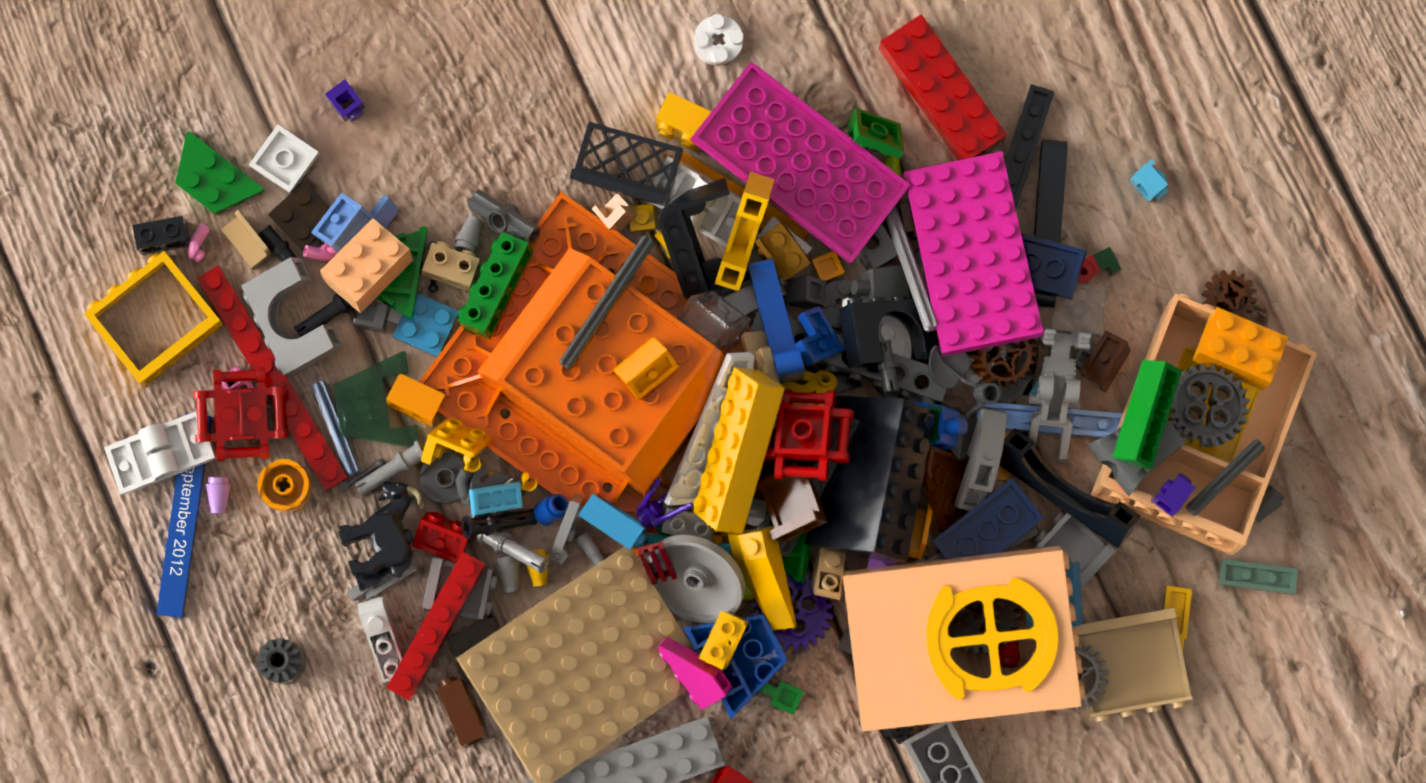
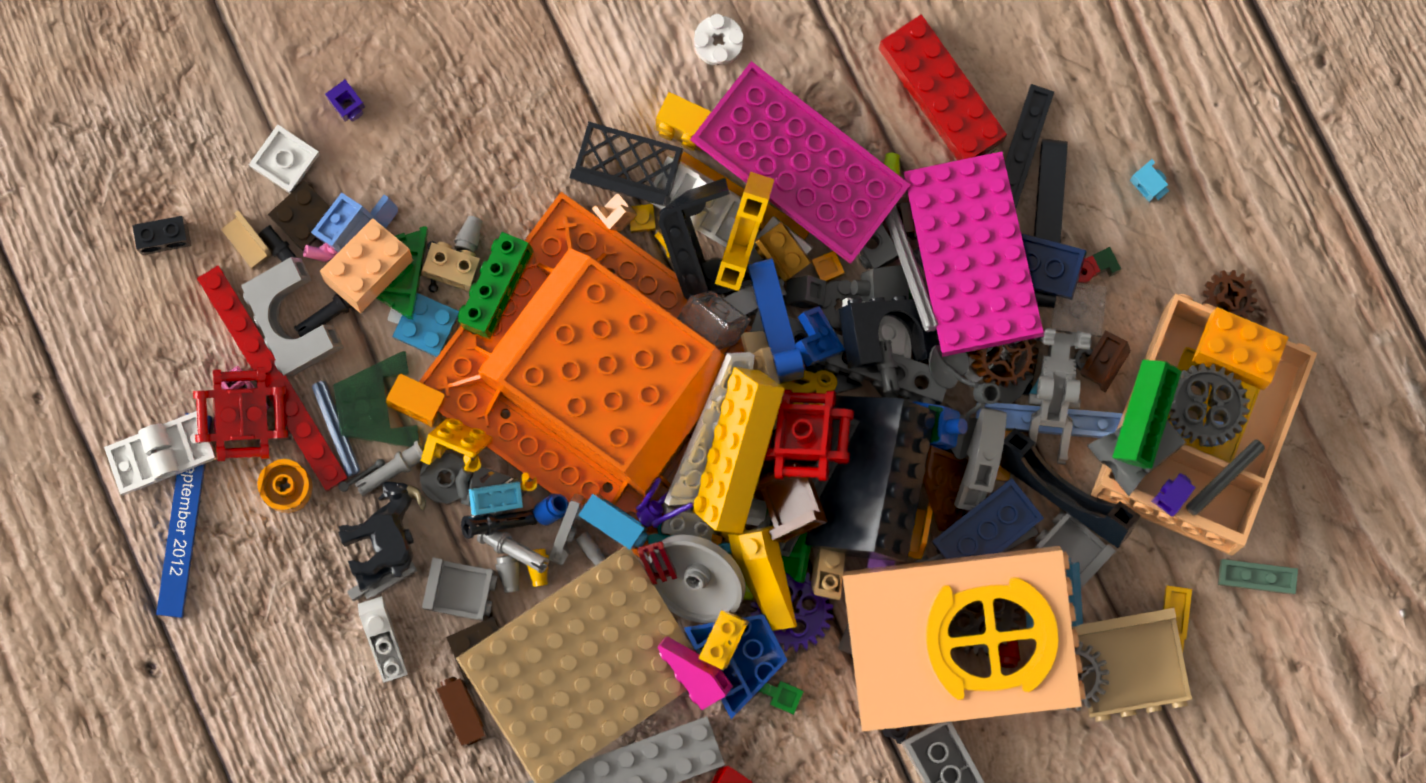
yellow window [84,251,224,387] -> none
green wing [175,131,265,215] -> none
bright pink arm [187,224,210,263] -> none
lavender cone [206,477,231,513] -> none
dark grey gear [256,638,306,685] -> none
dark grey panel [353,303,390,333] -> none
red brick [386,552,487,702] -> none
red bracket [412,512,470,563] -> none
dark grey piece [467,189,541,246] -> none
dark grey axle [559,235,654,370] -> none
light orange panel [614,338,679,400] -> none
green plate [847,107,904,159] -> none
dark grey cone [1255,485,1285,523] -> none

